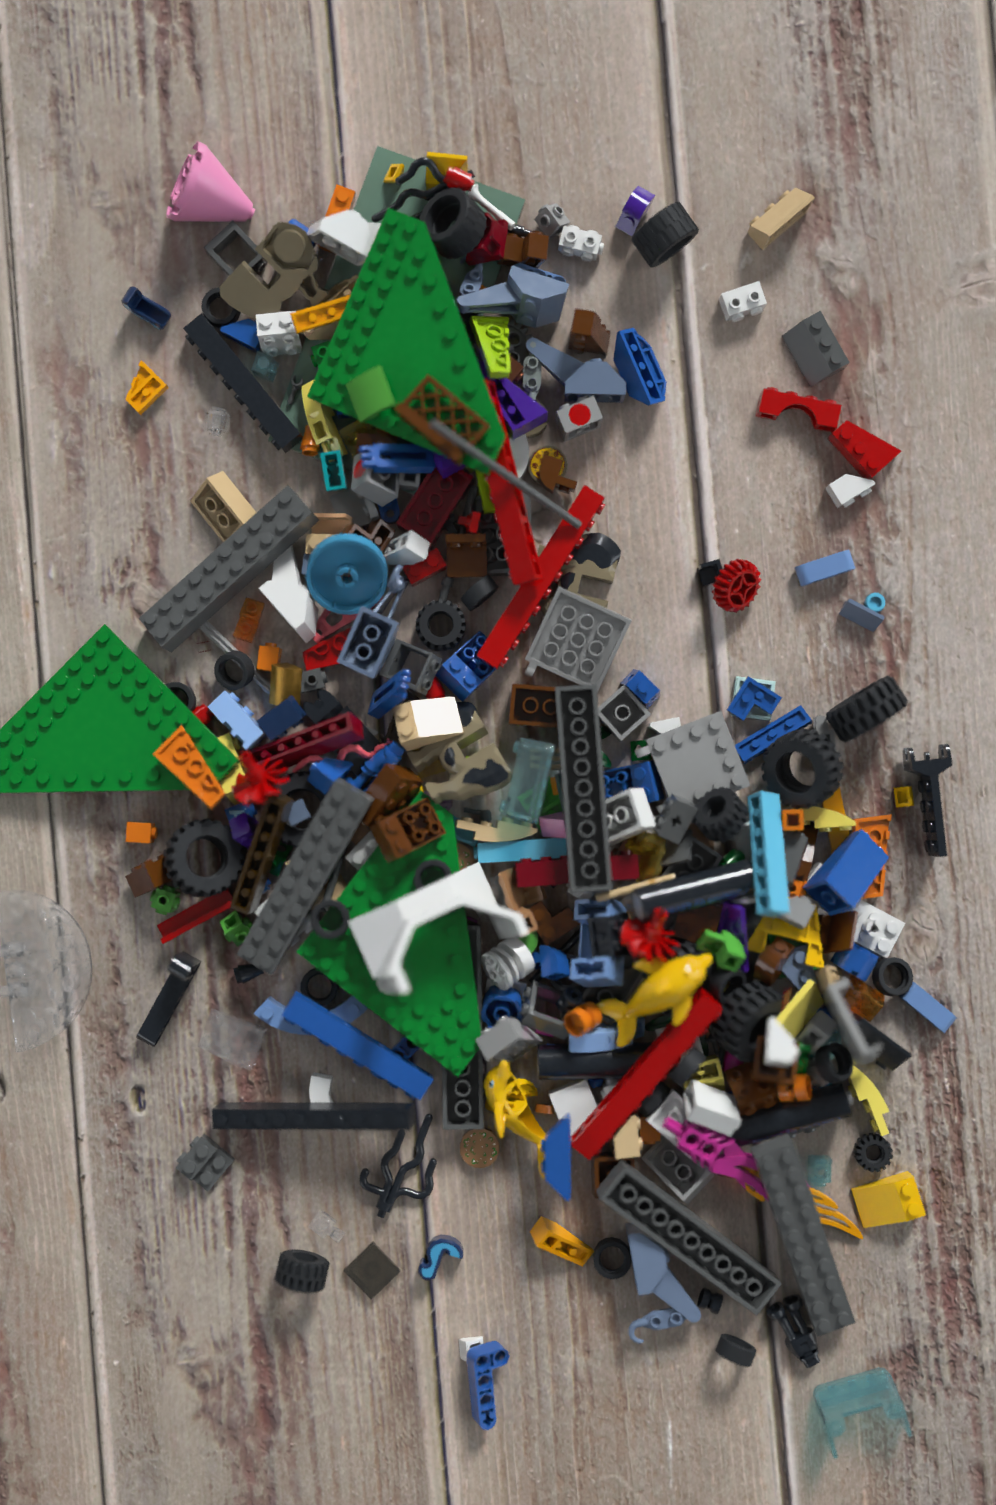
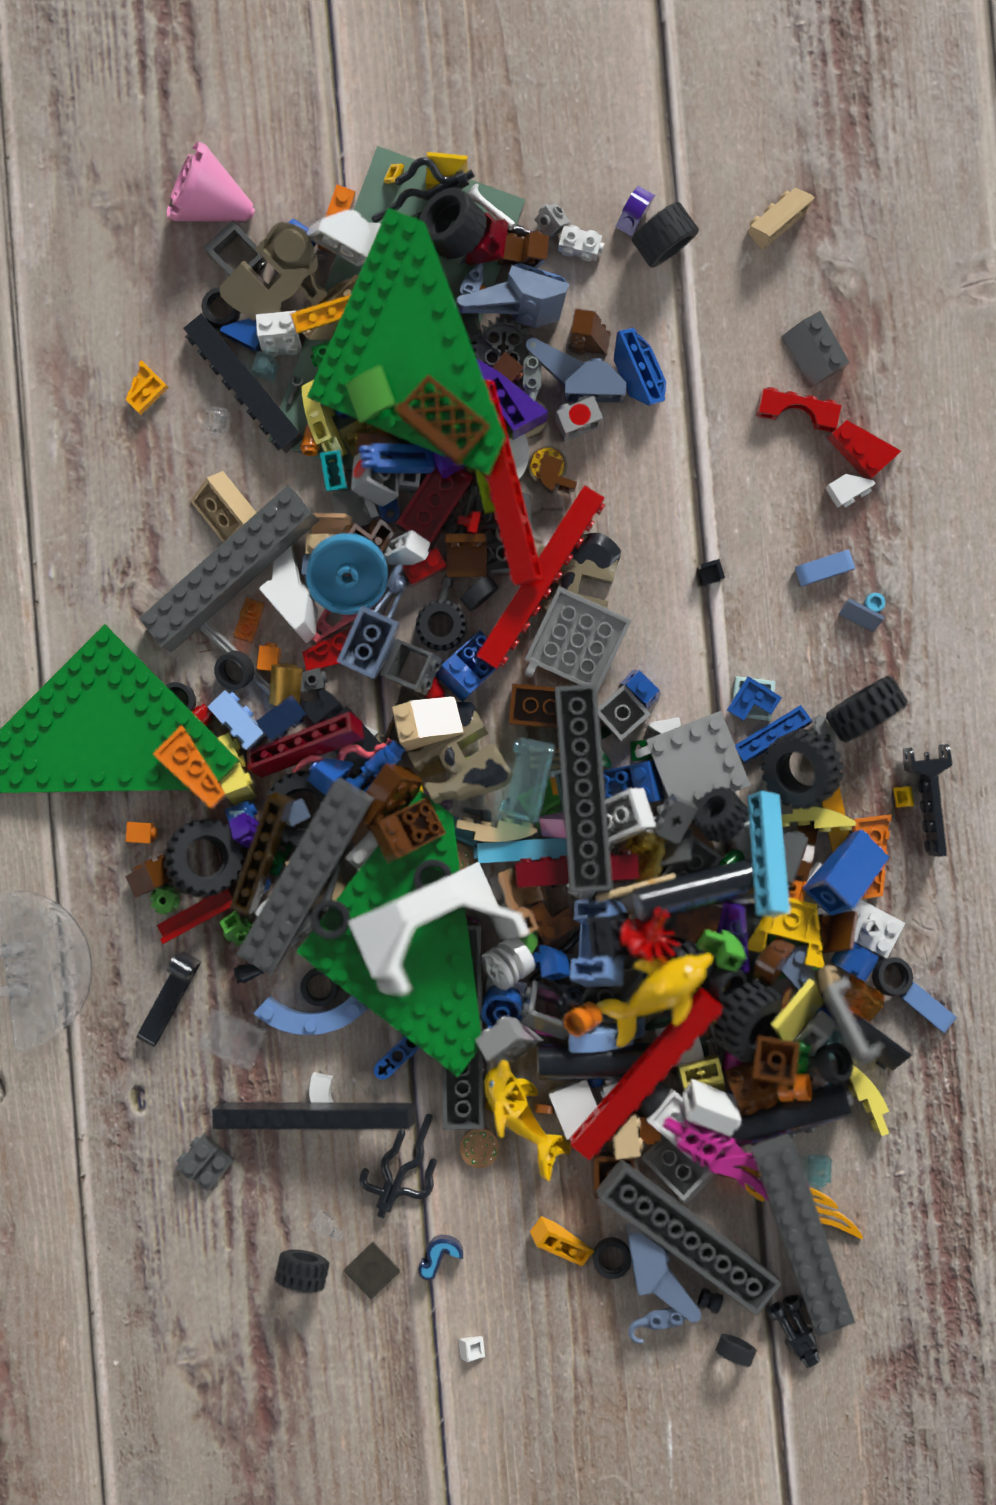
dark blue animal [121,286,172,330] -> none
red piece [231,751,289,807] -> none
blue brick [282,991,433,1100] -> none
blue hinge [368,669,411,719] -> none
dark grey piece [429,419,582,529] -> none
red brick [443,166,475,193] -> none
blue beam [466,1341,509,1430] -> none
lime wing [469,316,510,378] -> none
blue wedge [541,1113,571,1201] -> none
black tyre [669,1047,706,1087] -> none
red gear [712,559,762,613] -> none
white brick [719,281,767,322] -> none
white slope [763,1017,798,1067] -> none
light grey slope [777,896,816,930] -> none
orange brick [782,810,804,830] -> none
clear light blue windscreen [813,1367,913,1459] -> none
yellow slope [851,1171,926,1228] -> none
black tyre [853,1133,893,1172] -> none

